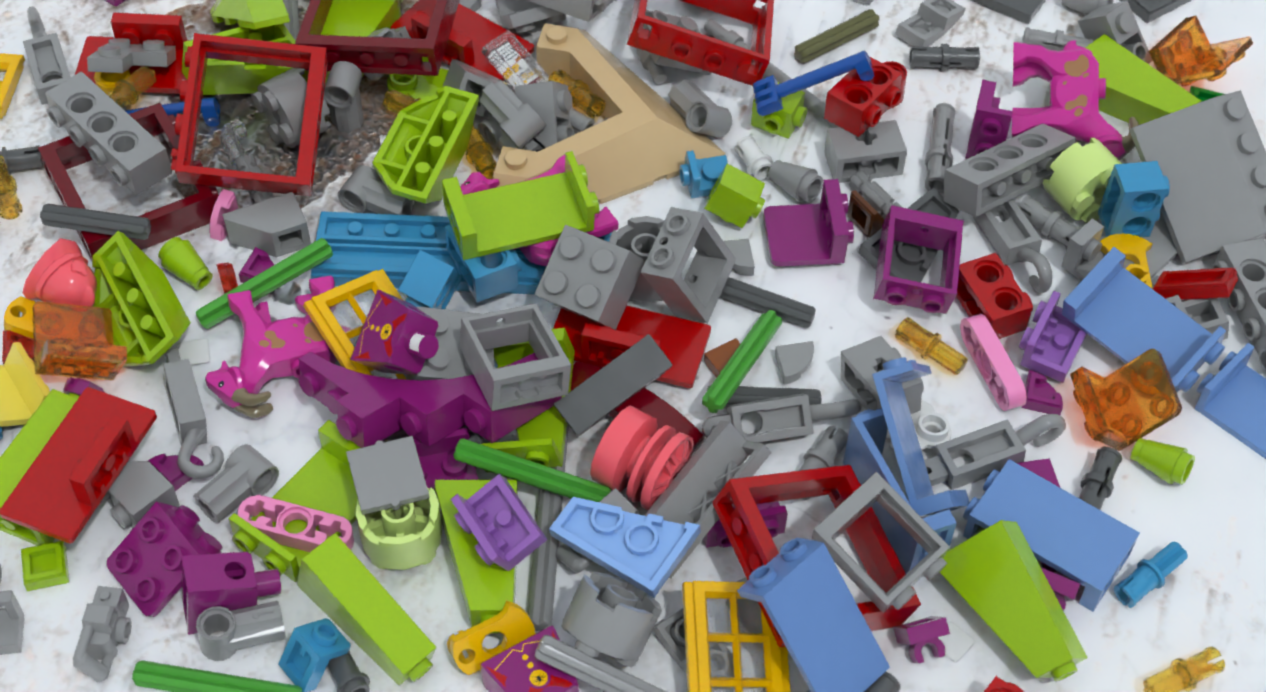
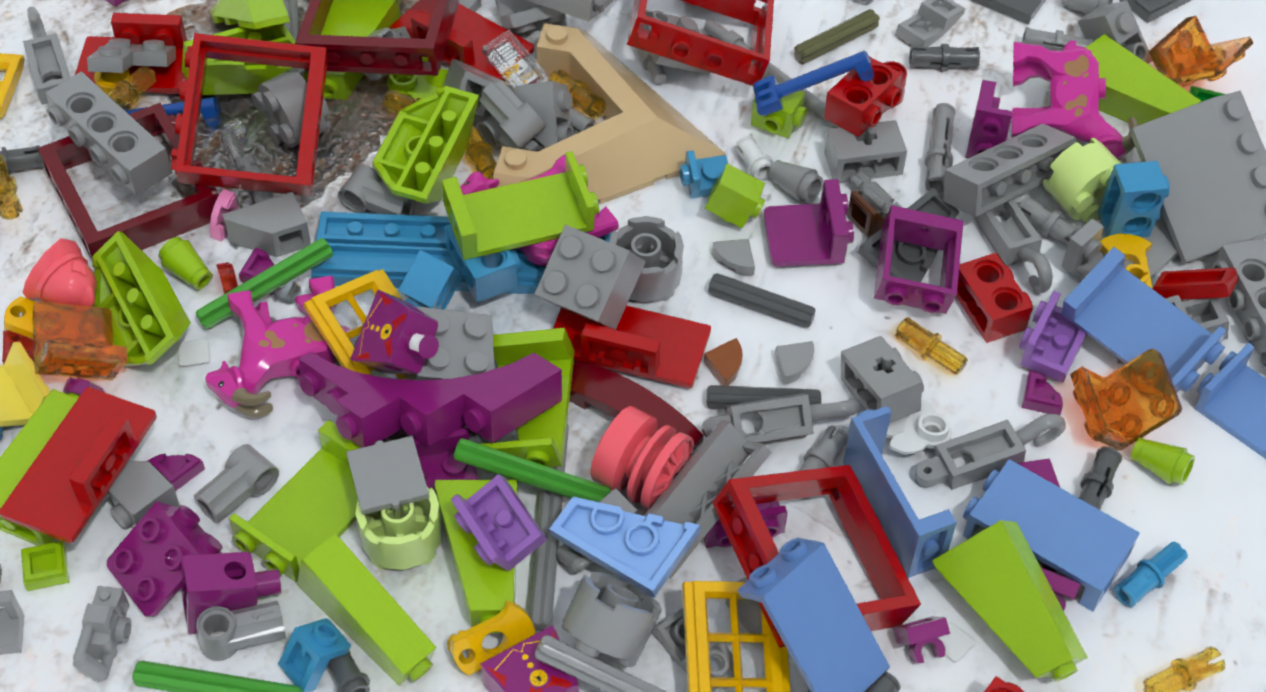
dark grey axle [40,203,151,240] -> none
light grey piece [163,348,224,479] -> none
bright pink beam [238,495,354,552] -> none
light grey piece [324,61,364,133] -> none
light grey window [460,304,571,411] -> none
dark grey tile [554,334,673,437] -> none
light grey window [640,207,736,324] -> none
light grey piece [668,79,732,138] -> none
bright green axle [702,310,782,413] -> none
light grey window [812,472,950,613] -> none
medium blue panel [872,357,970,517] -> none
bright pink beam [960,314,1027,411] -> none

